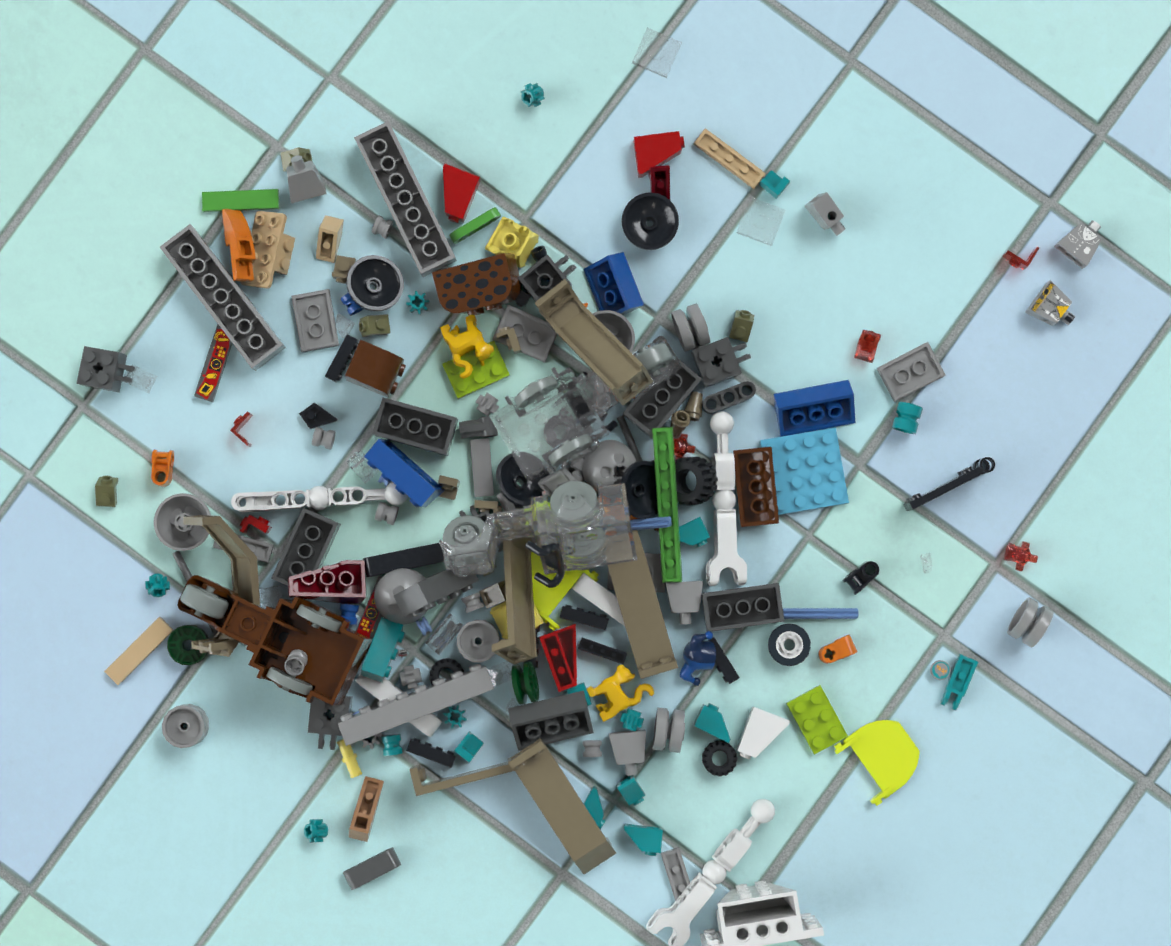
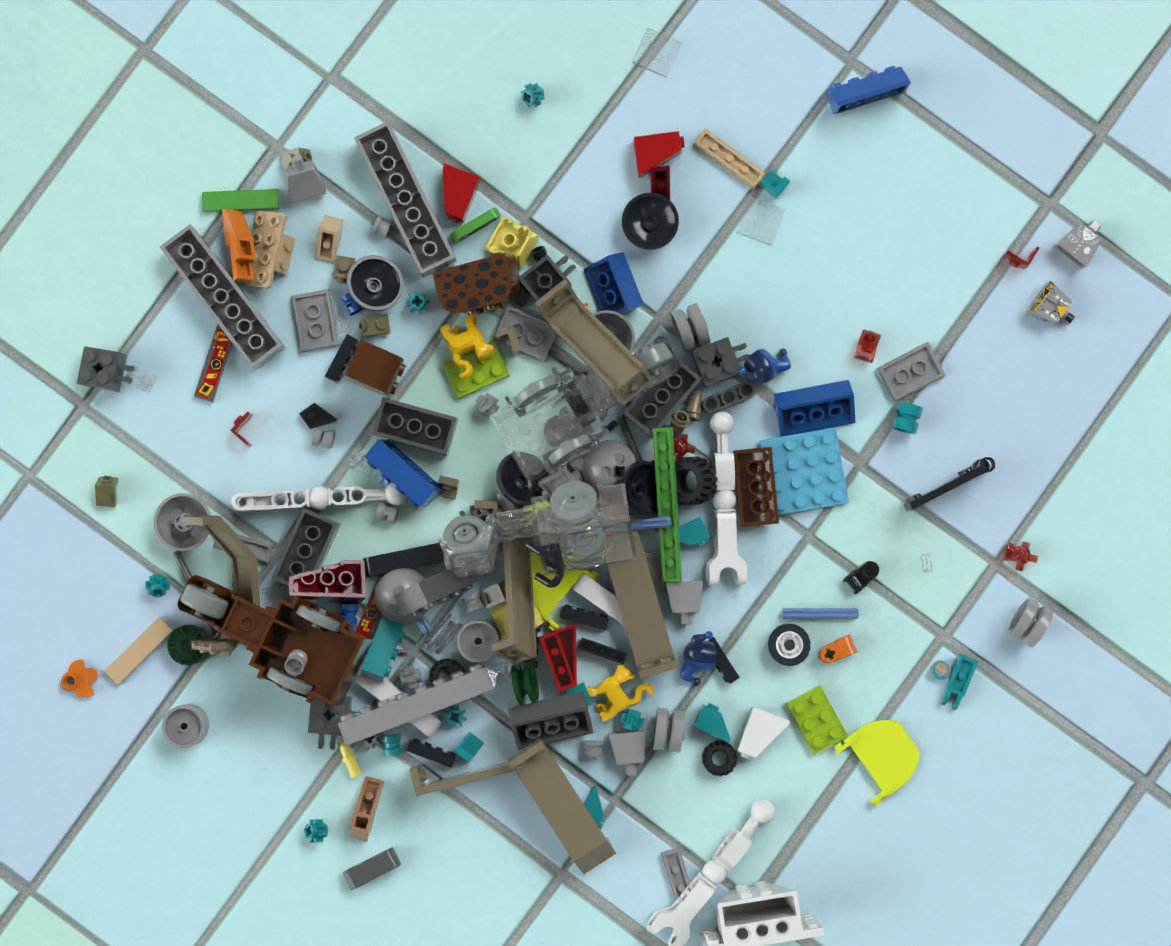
orange piece [151,449,174,487] -> none
red bracket [240,515,272,534] -> none
dark grey piece [459,416,498,439] -> none
light grey tile [470,438,494,497] -> none
teal slope [617,775,645,806] -> none
teal slope [624,824,663,856] -> none
dark grey brick [701,583,784,632] -> none
olive bracket [729,310,754,342] -> none
light grey torso [804,192,846,236] -> none
none -> orange plate [61,659,99,697]
none -> dark blue piece [738,349,791,383]
none -> blue slope [826,66,911,115]

